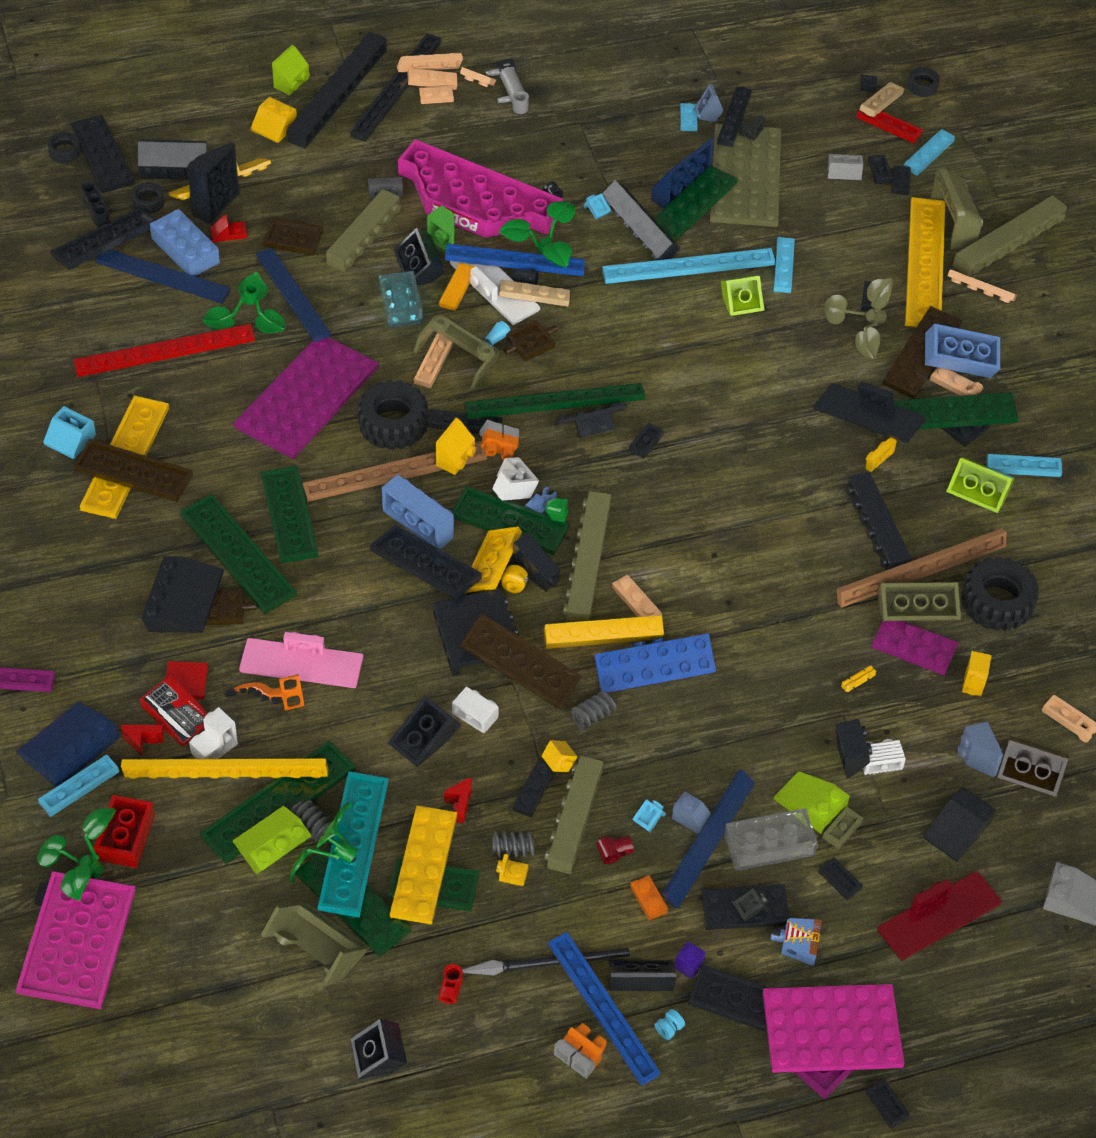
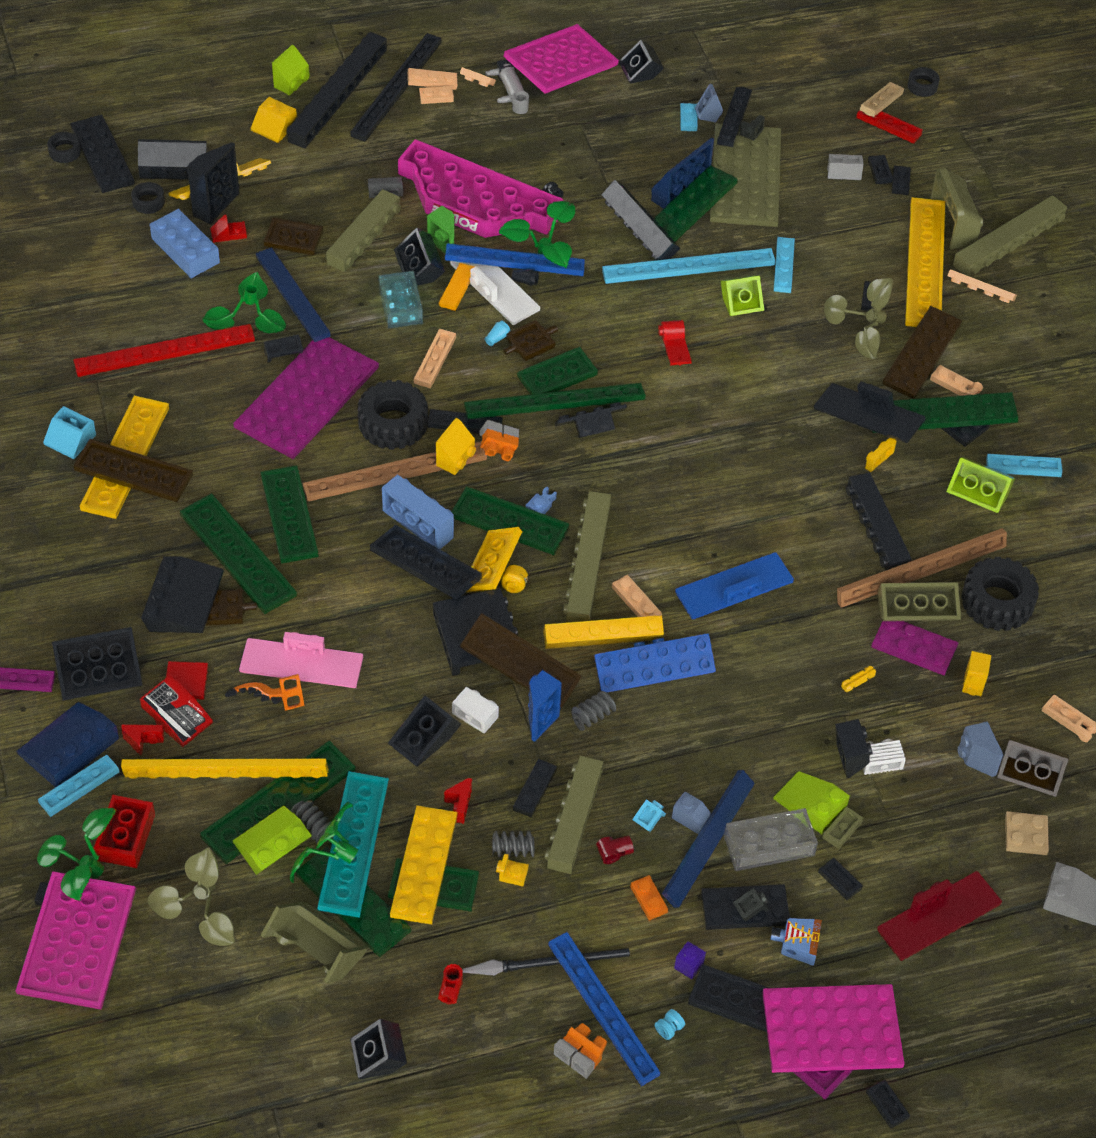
black plate [50,207,157,270] -> none
black beam [81,182,110,227] -> none
dark blue tile [96,249,230,304] -> none
white brick [189,708,238,759] -> none
light nougat plate [397,53,463,72] -> none
olive windscreen [413,315,499,390] -> none
white brick [492,457,539,501] -> none
tan plate [499,280,570,307] -> none
black slope [513,532,560,592] -> none
yellow brick [542,740,577,772] -> none
green piece [546,498,569,523] -> none
medium azure bracket [583,193,611,220] -> none
black slope [608,960,676,991] -> none
black plate [629,423,664,458] -> none
black plate [860,75,877,92] -> none
medium azure plate [904,129,955,176] -> none
black slope [923,786,996,862] -> none
medium blue brick [925,324,1000,378] -> none
none -> black slope [52,627,143,701]
none -> olive plant [147,847,235,946]
none -> black hinge [264,335,303,363]
none -> dark pink plate [504,24,619,94]
none -> dark green plate [517,347,598,395]
none -> blue slope [528,670,562,742]
none -> black slope [618,40,664,84]
none -> red door [658,320,692,366]
none -> blue bracket [675,552,794,619]
none -> tan plate [1005,812,1049,855]

